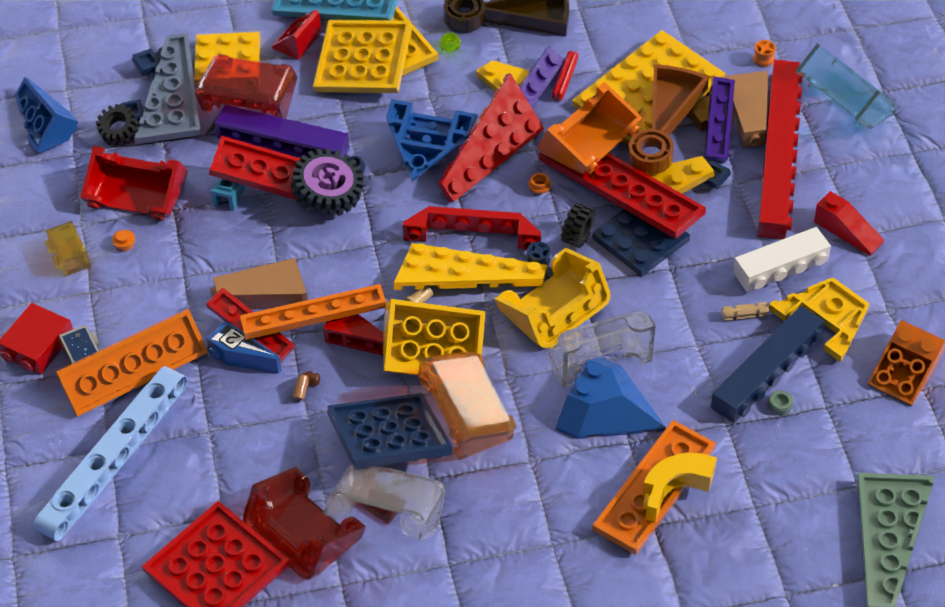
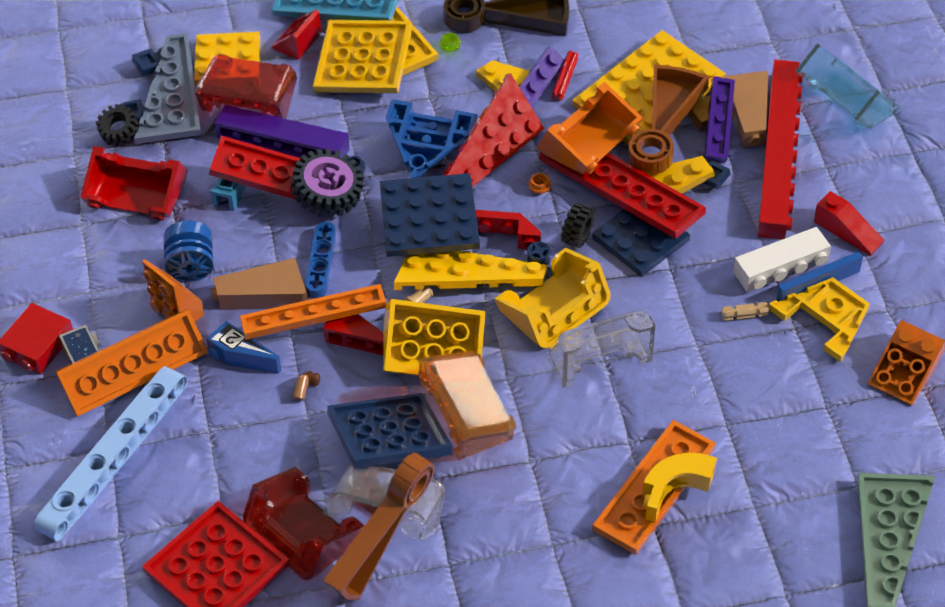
blue wedge [15,77,78,153] -> none
clear yellow brick [44,221,91,277] -> none
orange plate [112,230,135,251] -> none
red plate [206,287,295,363] -> none
blue wedge [556,356,666,439] -> none
dark blue brick [710,306,824,423] -> none
orange wheel [753,40,776,67] -> none
sand green tile [768,391,793,416] -> none
none -> orange slope [142,259,204,322]
none -> blue wheel [163,220,214,282]
none -> blue beam [305,222,336,298]
none -> dark orange piece [324,453,435,600]
none -> dark blue plate [379,173,480,257]
none -> blue tile [776,252,863,302]

